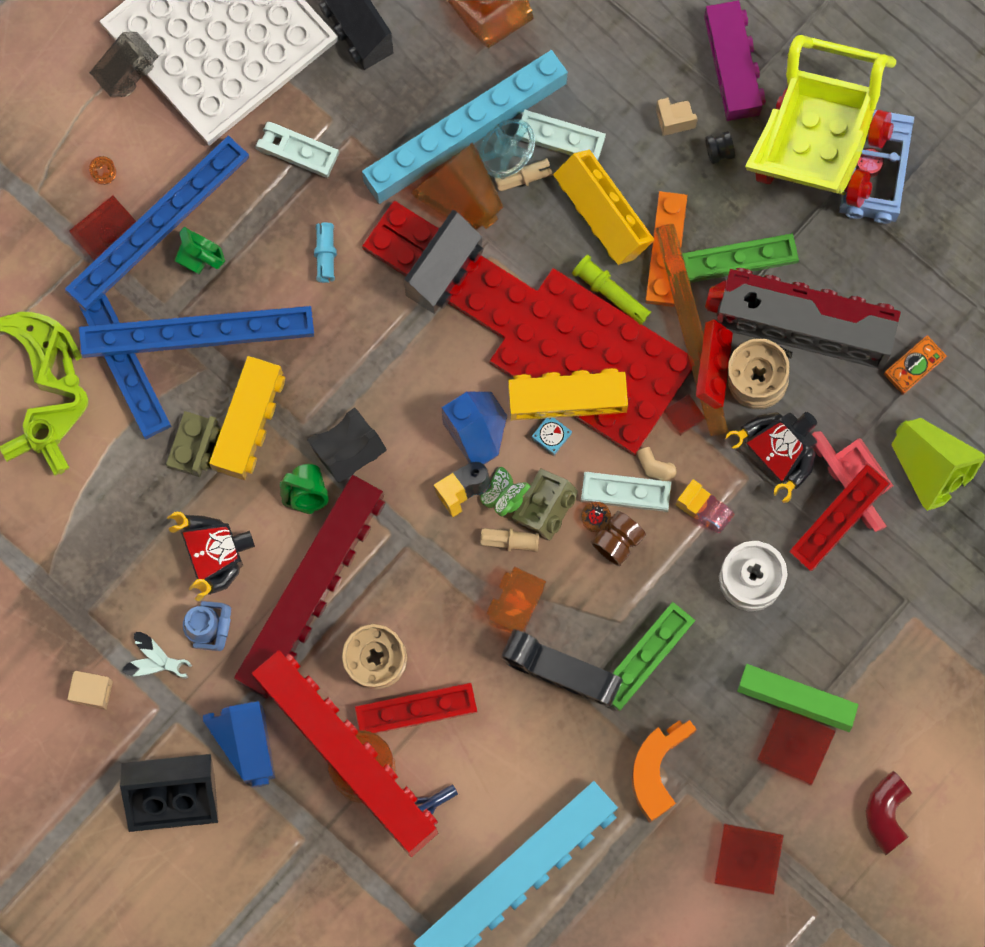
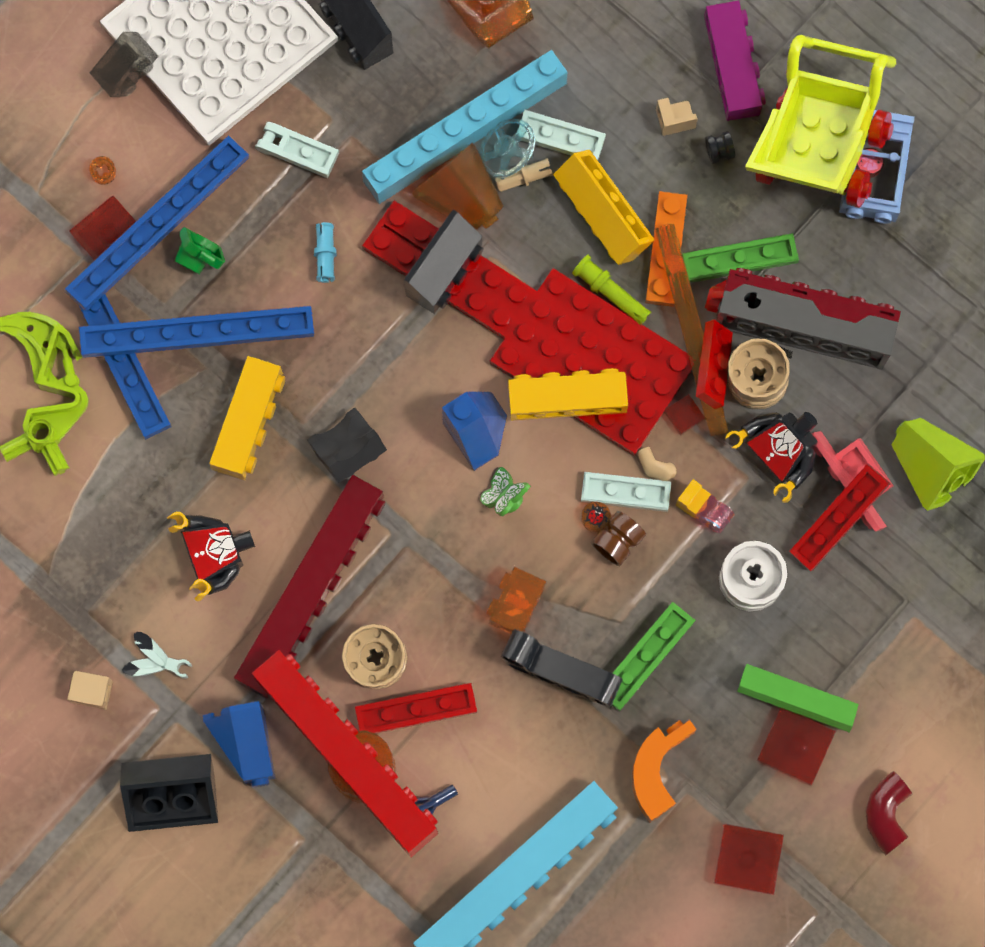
olive bracket [166,411,221,477] -> none
medium blue piece [183,601,231,651] -> none
green piece [280,464,329,514] -> none
leg [434,462,490,517] -> none
tan axle [480,528,539,552] -> none
olive bracket [512,468,578,541] -> none
tile [531,418,572,456] -> none
tile [884,335,947,395] -> none

